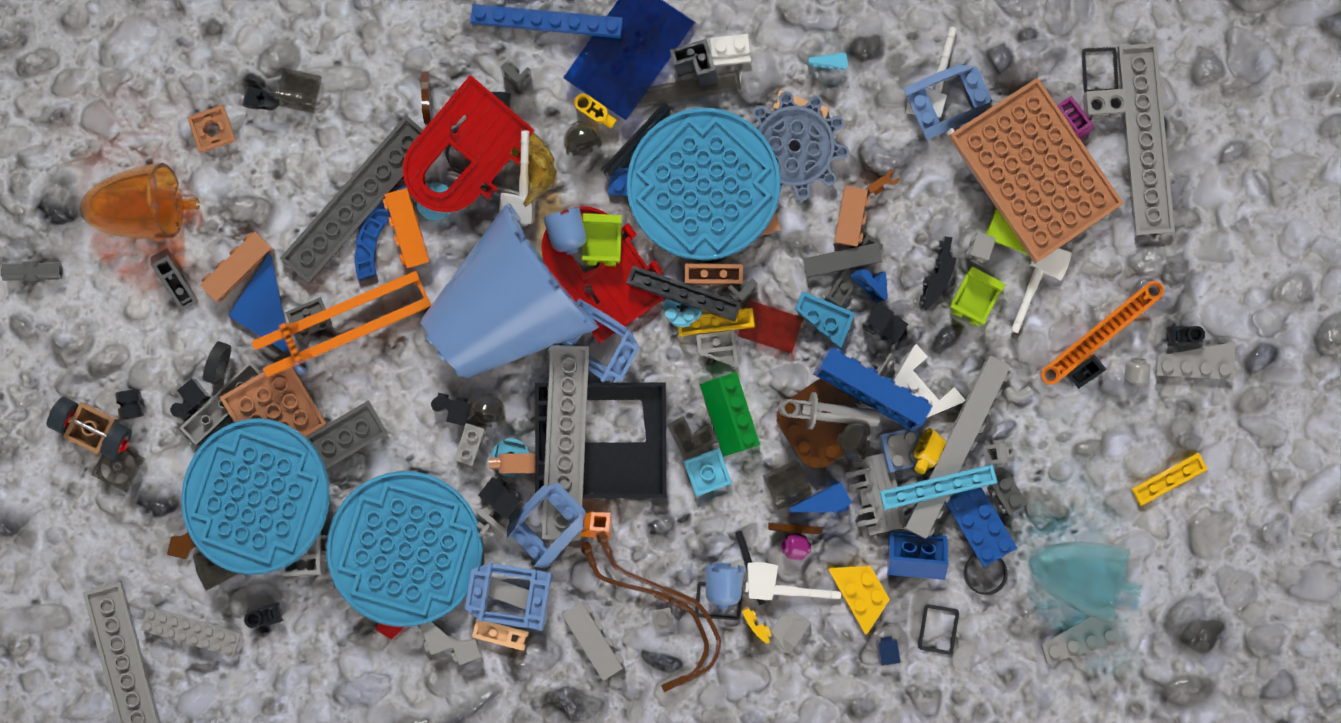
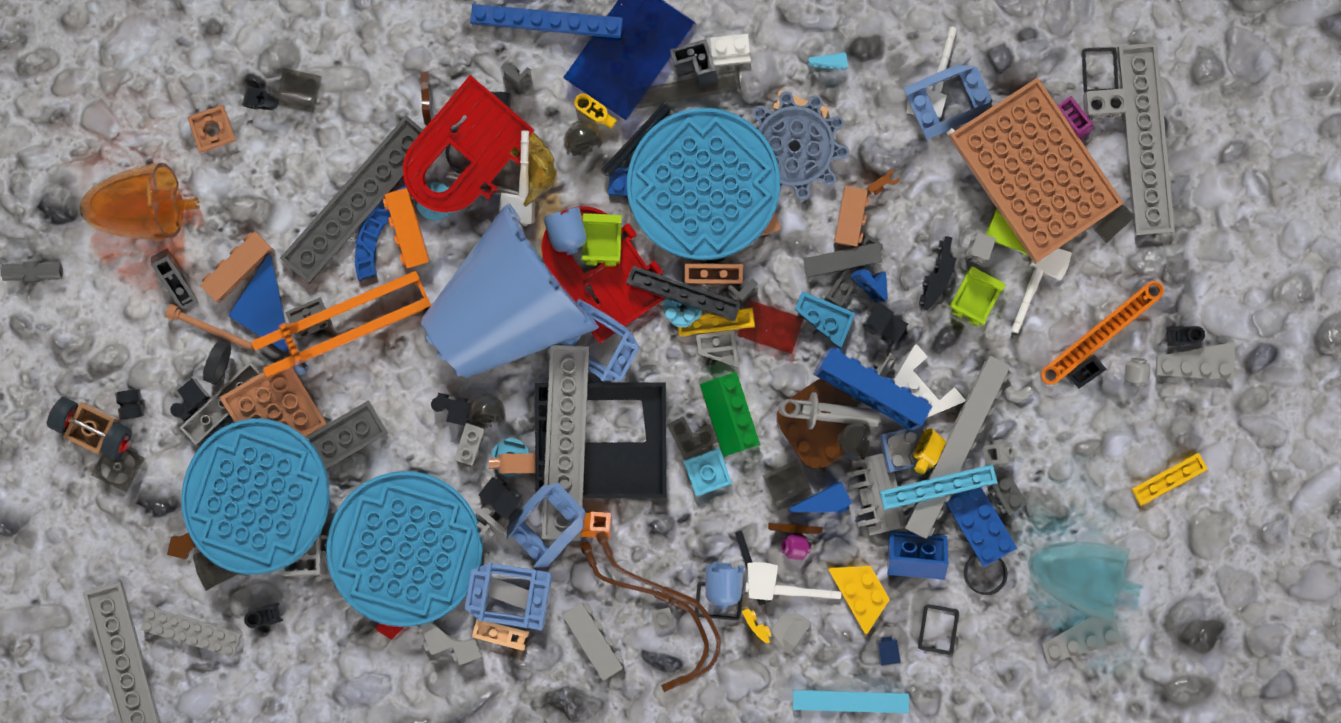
none -> nougat piece [165,304,253,350]
none -> medium azure tile [792,690,909,713]
none -> clear smoke tile [1093,204,1134,243]

